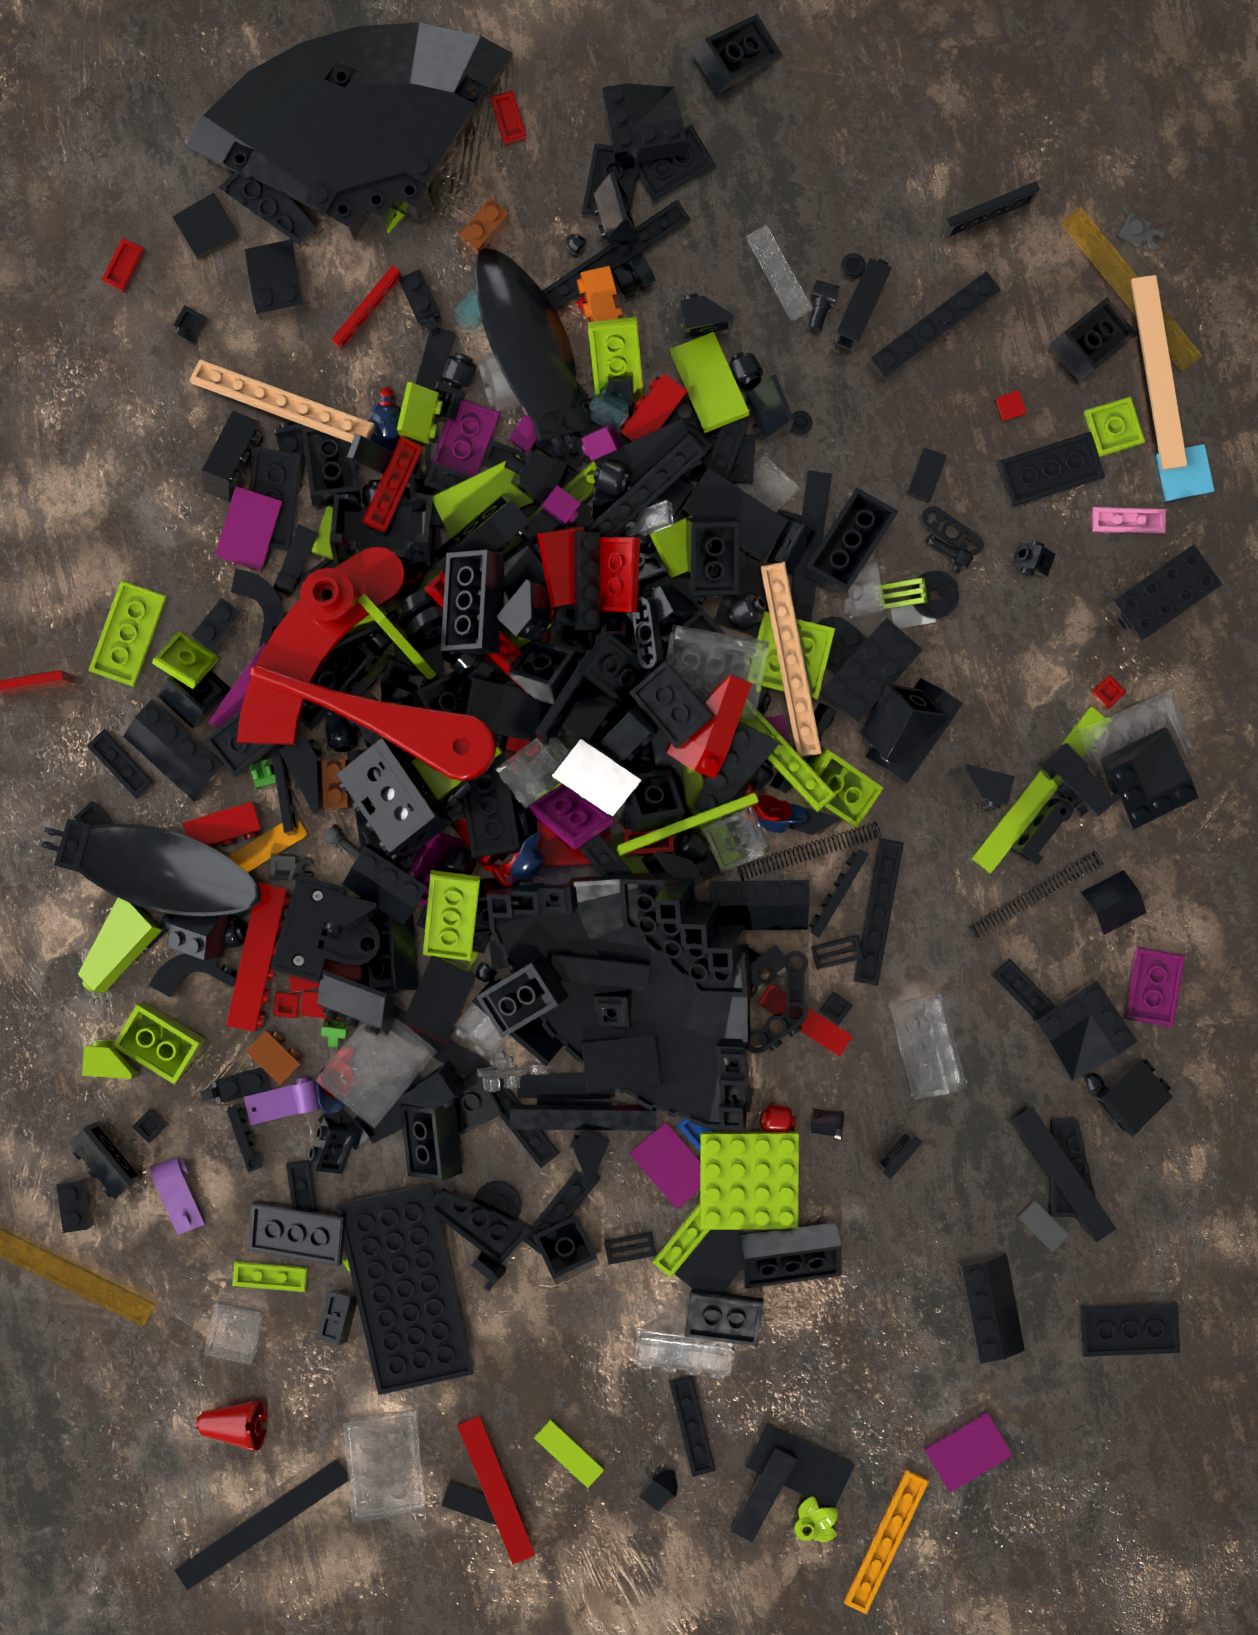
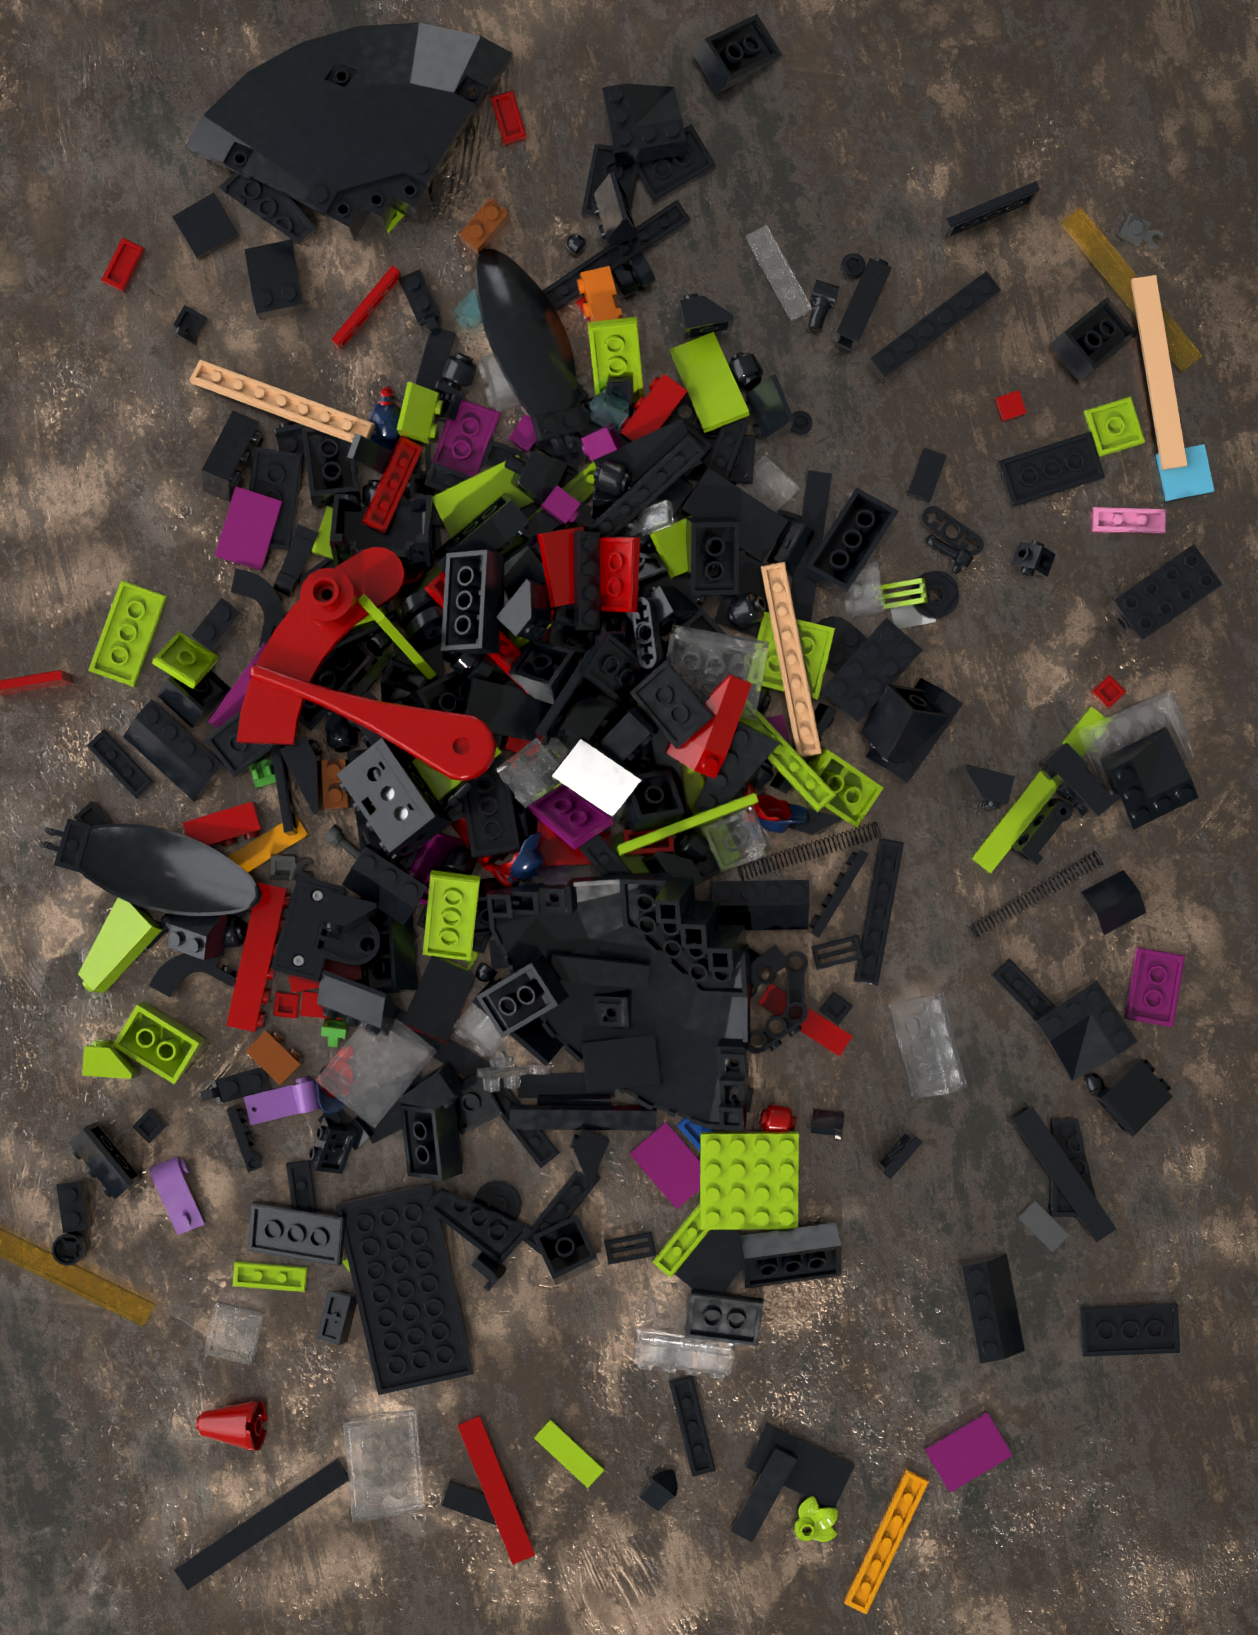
none -> black wheel [52,1231,90,1266]

